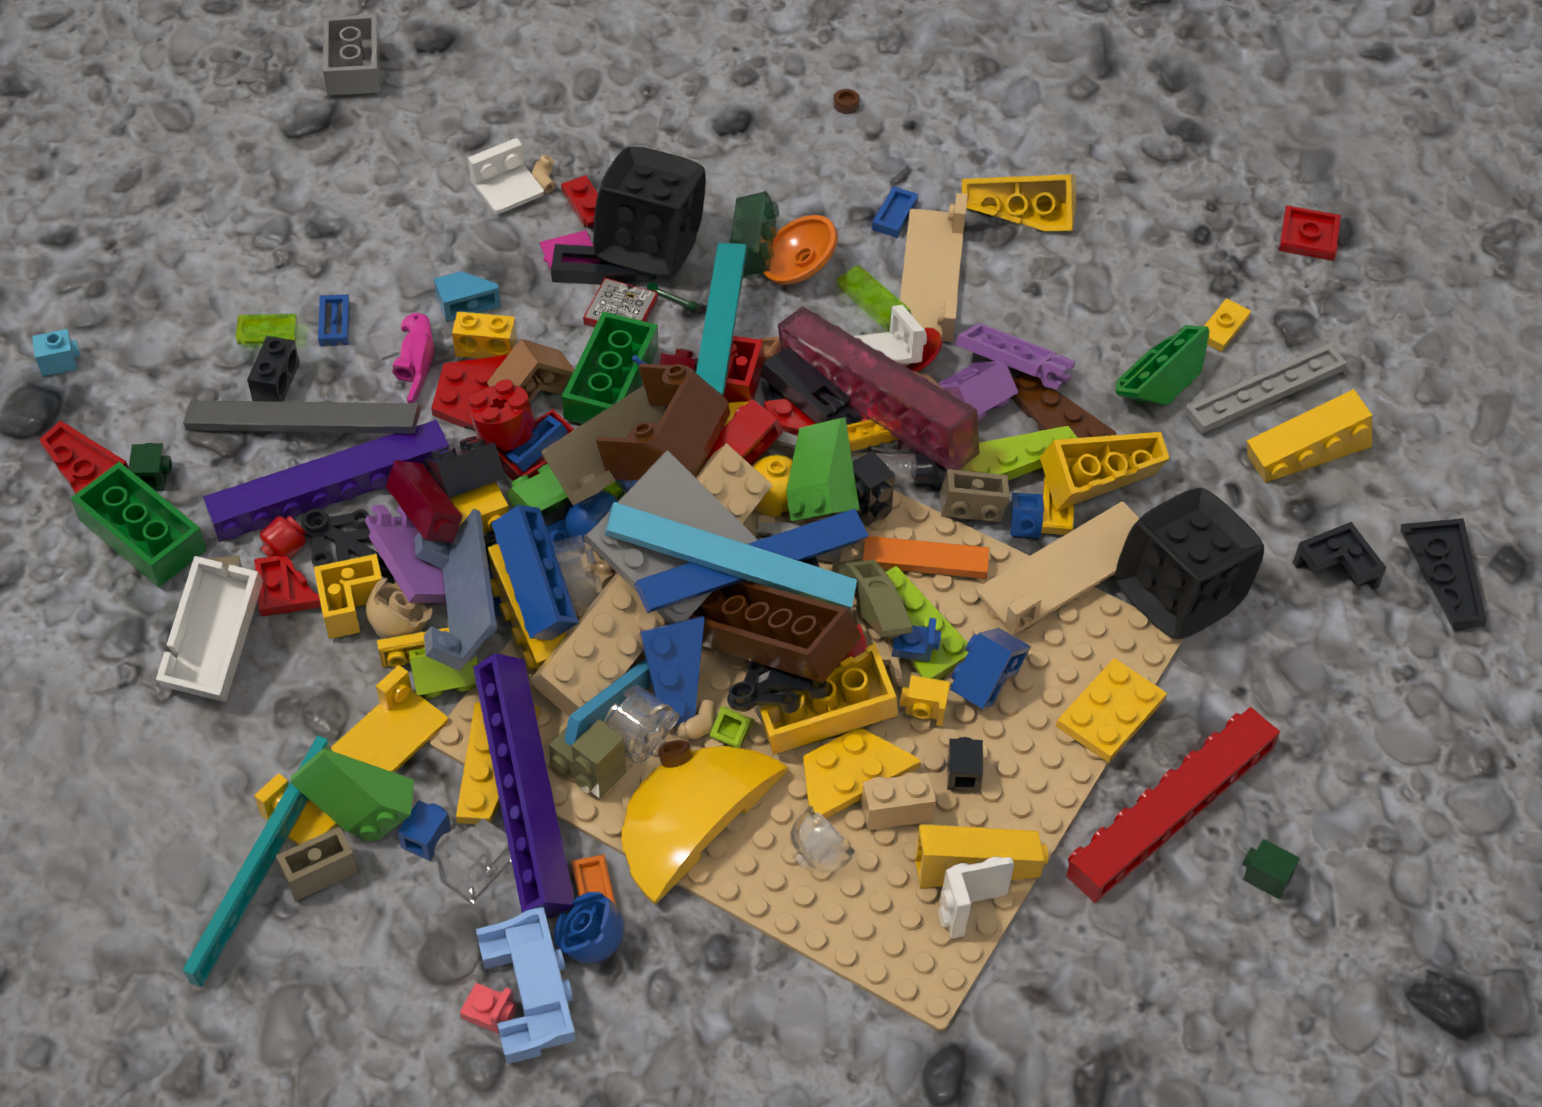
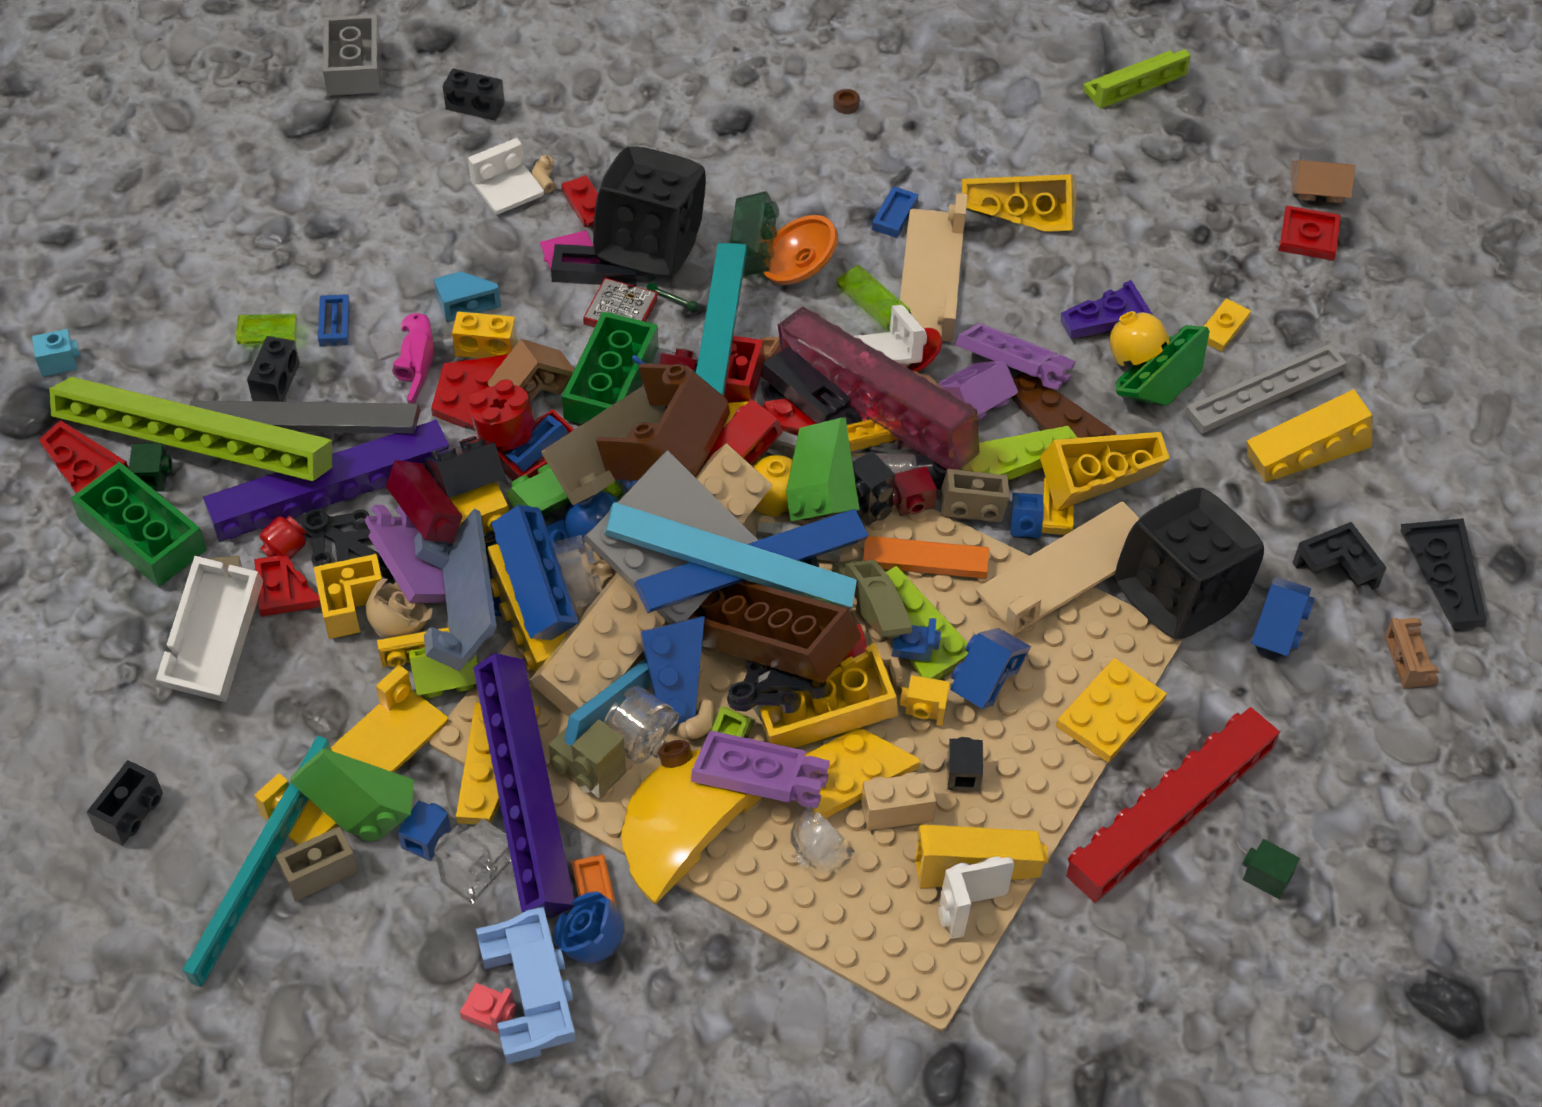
none -> lime brick [49,377,332,481]
none -> black brick [87,760,163,846]
none -> black brick [442,68,505,121]
none -> medium lavender tile [691,730,830,808]
none -> dark red brick [892,466,937,516]
none -> dark purple wing [1060,280,1152,339]
none -> lime fence [1083,49,1191,109]
none -> yellow cylinder [1110,311,1170,366]
none -> blue brick [1251,576,1315,656]
none -> medium nougat slope [1291,160,1355,203]
none -> medium nougat hinge [1384,618,1439,689]

